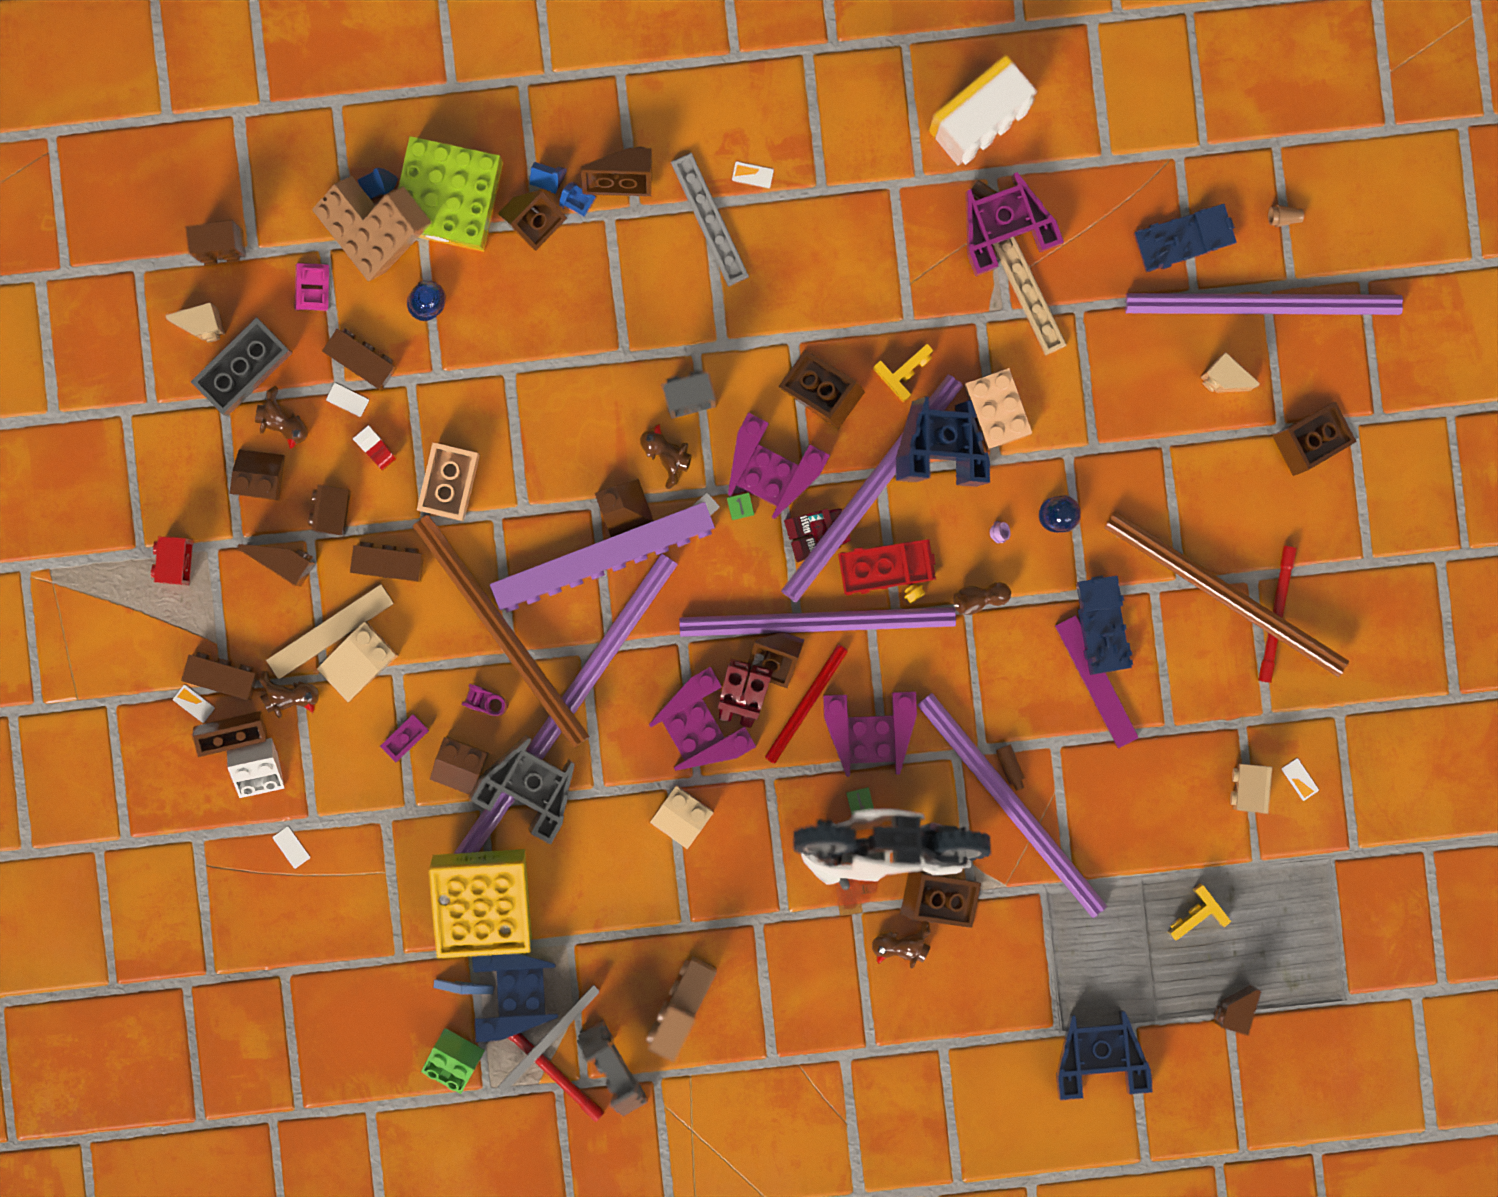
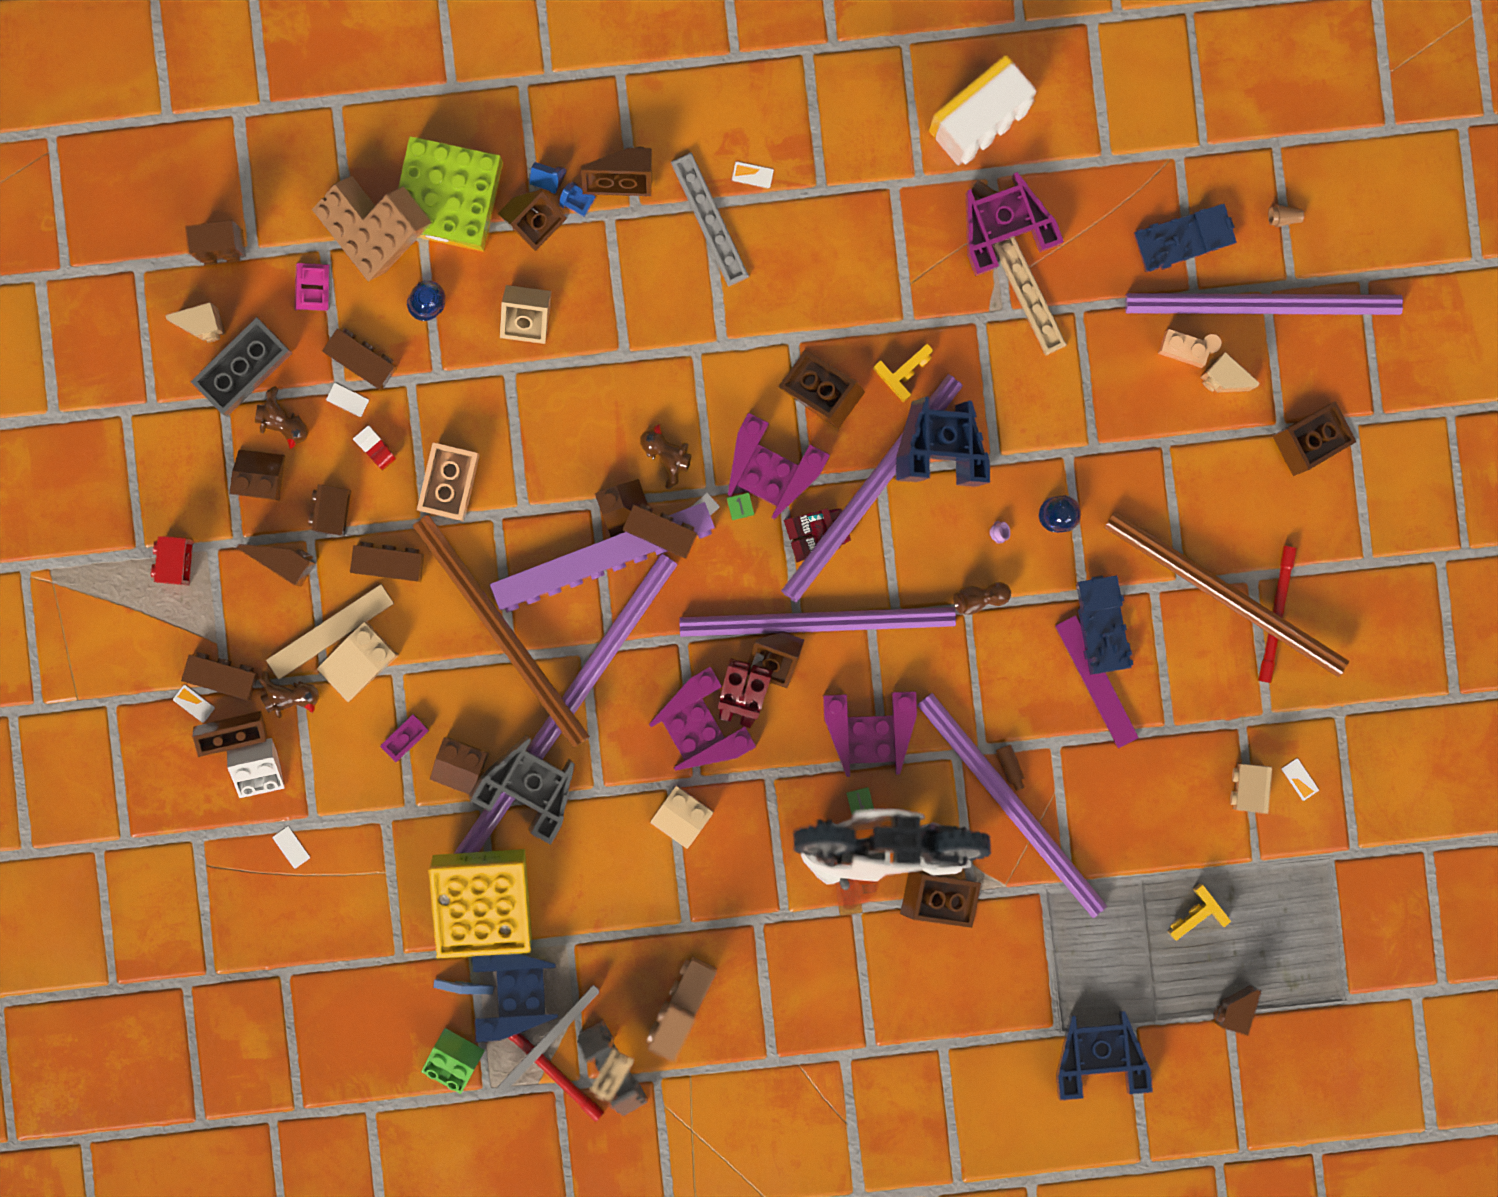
blue tile [357,167,398,200] -> none
magenta piece [461,683,508,716] -> none
dark grey brick [662,370,716,419] -> none
red axle [765,645,848,764] -> none
red piece [838,539,936,596] -> none
reddish brown animal [872,921,931,968] -> none
yellow plate [904,583,925,604] -> none
light nougat brick [964,368,1032,450] -> none
none -> tan slope [500,285,551,344]
none -> tan hinge [590,1049,634,1101]
none -> reddish brown brick [623,503,697,559]
none -> light nougat hinge [1158,329,1222,368]

